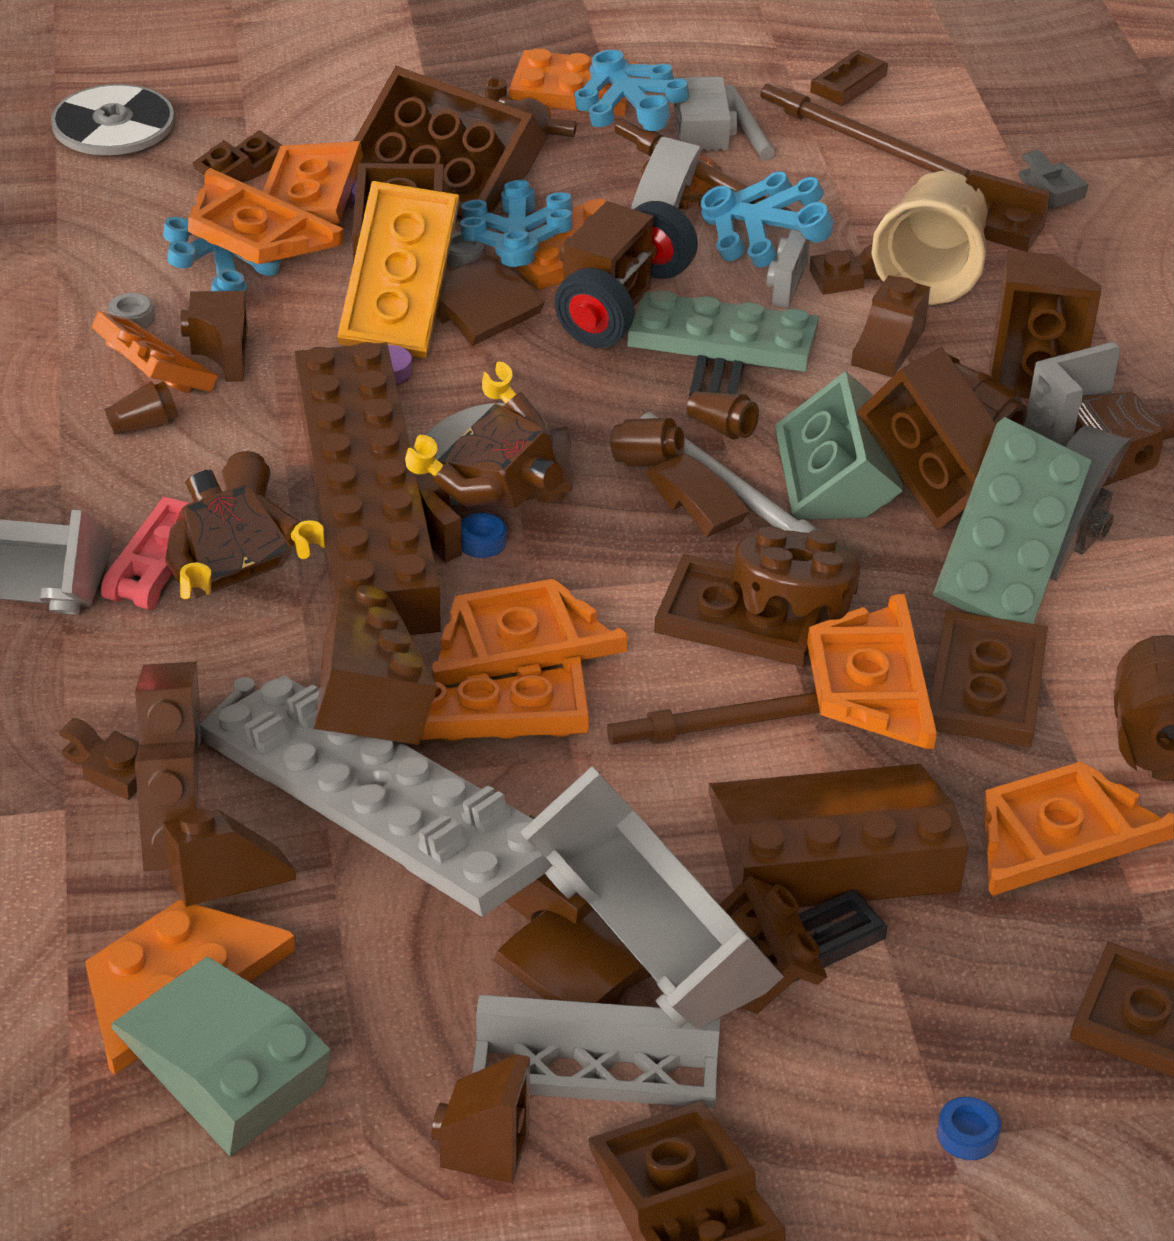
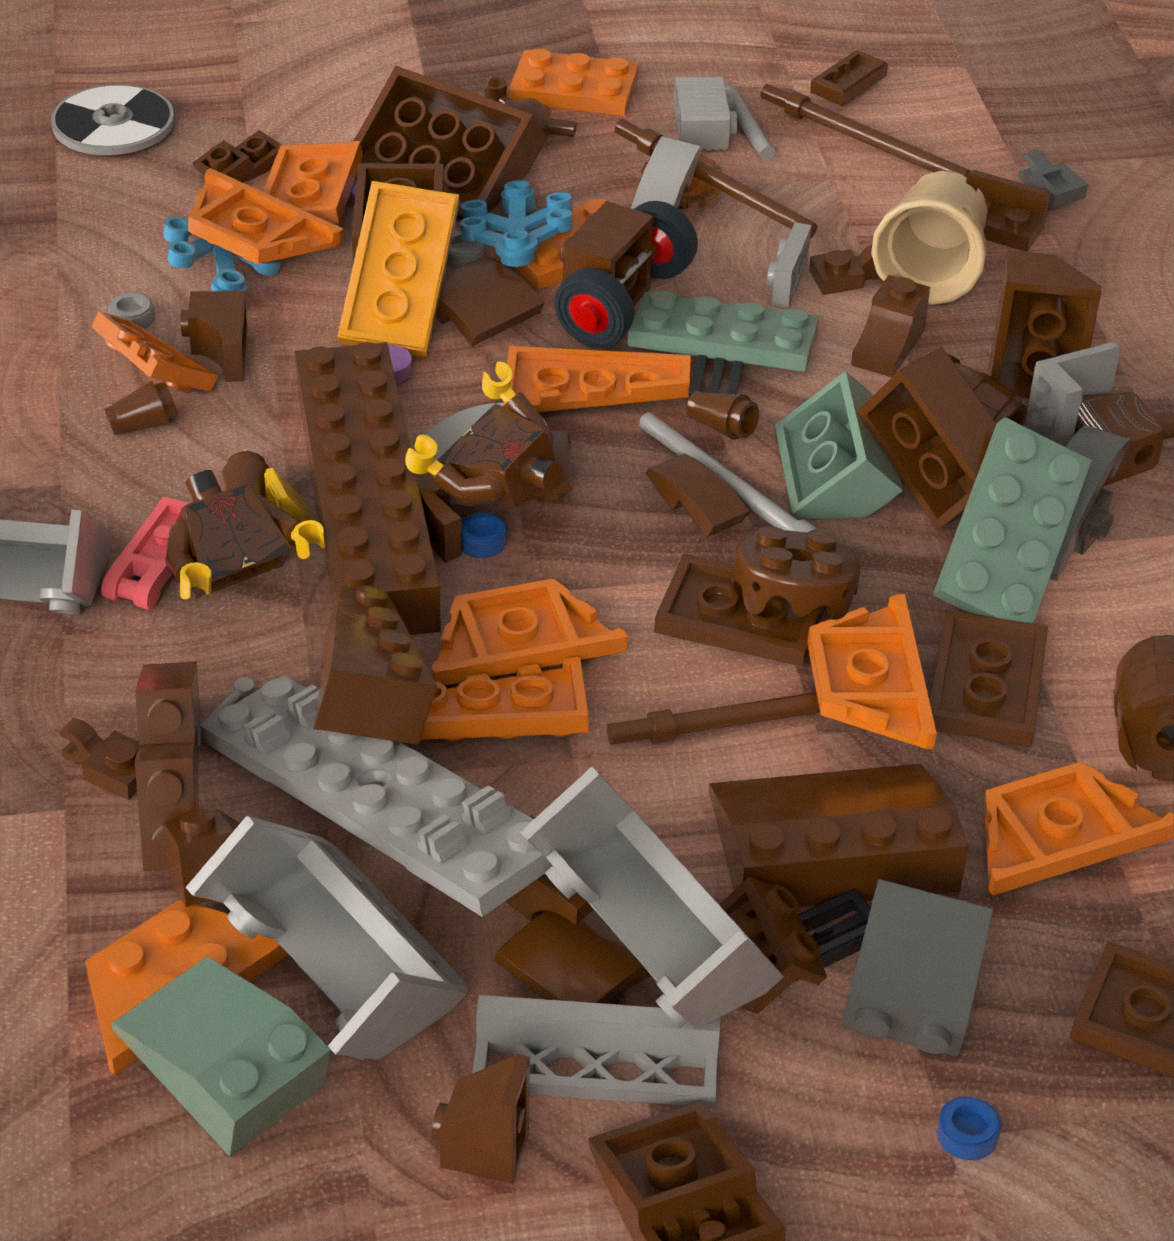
dark azure plant [574,50,689,131] -> none
reddish brown brick [610,418,685,467] -> none
dark azure plant [701,171,834,268] -> none
none -> light grey windscreen [186,815,469,1060]
none -> yellow slope [264,468,315,522]
none -> orange wing [502,346,691,412]
none -> dark grey brick [842,879,993,1057]

